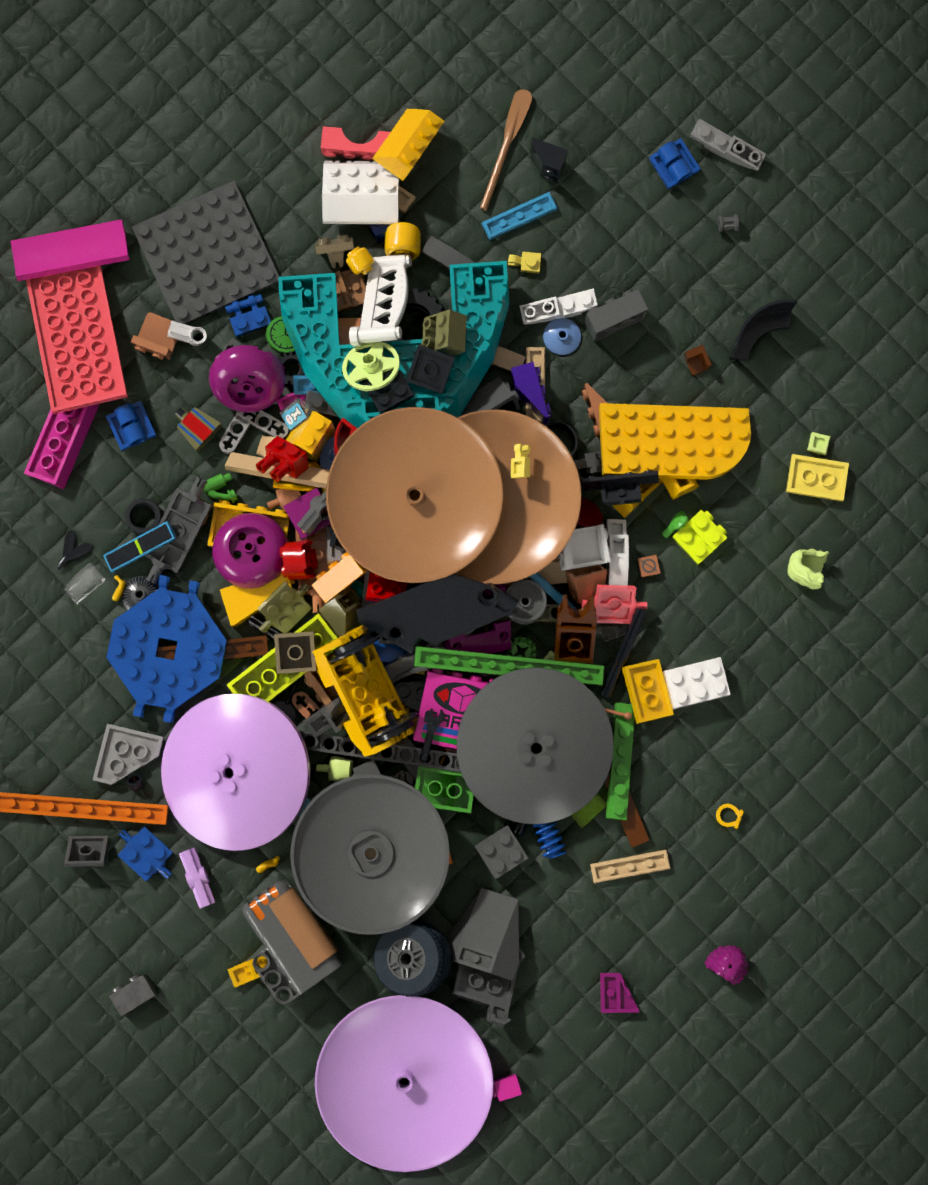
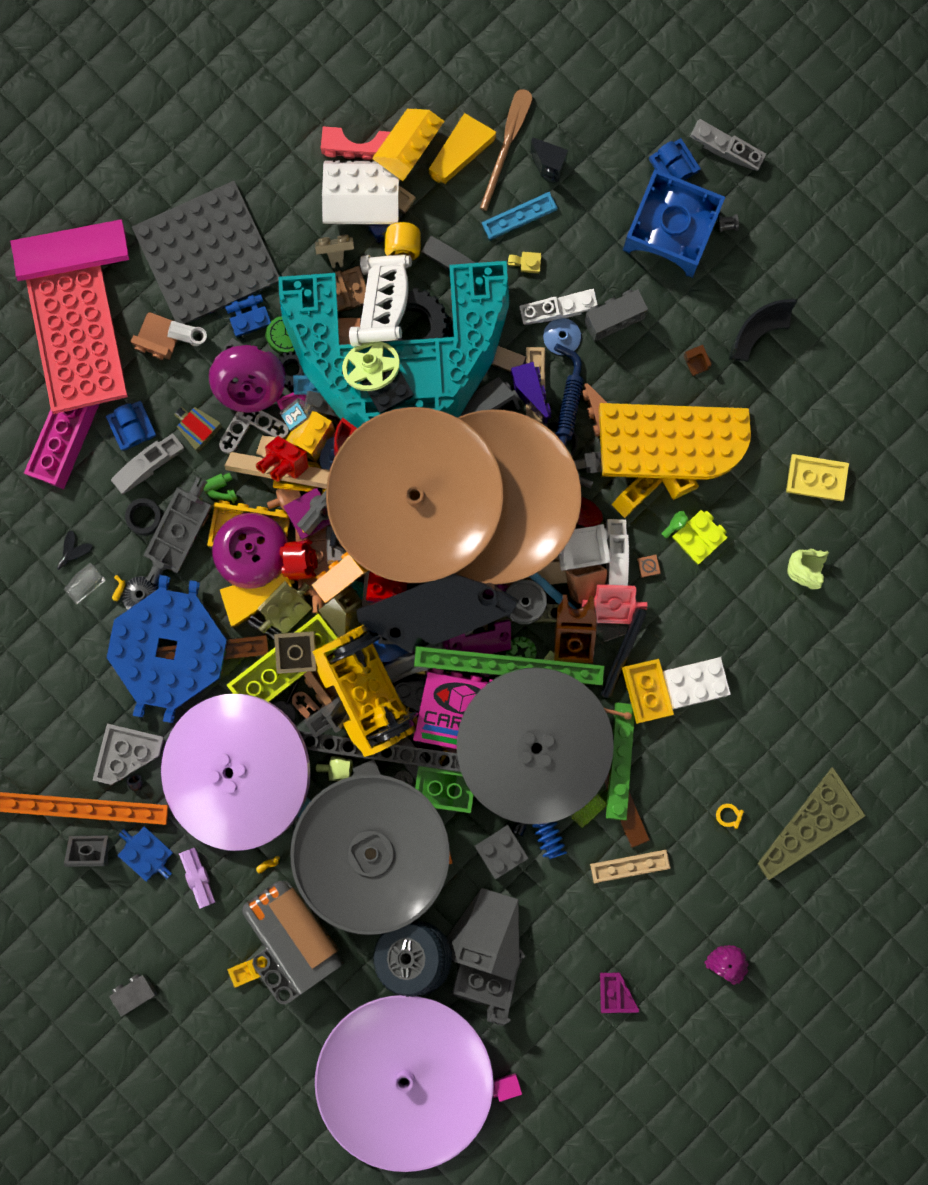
black tile [103,521,177,573] -> none
yellow head [346,246,374,275] -> none
black plate [406,344,456,394] -> none
black piece [420,708,445,761] -> none
olive slope [422,309,467,356] -> none
light yellow plate [511,444,530,479] -> none
black bracket [581,470,659,506] -> none
yellowish green tile [807,432,831,456] -> none
none -> light grey slope [111,433,184,495]
none -> yellow slope [429,113,496,184]
none -> dark blue piece [554,343,584,447]
none -> blue piece [623,169,725,278]
none -> olive wing [757,767,865,880]

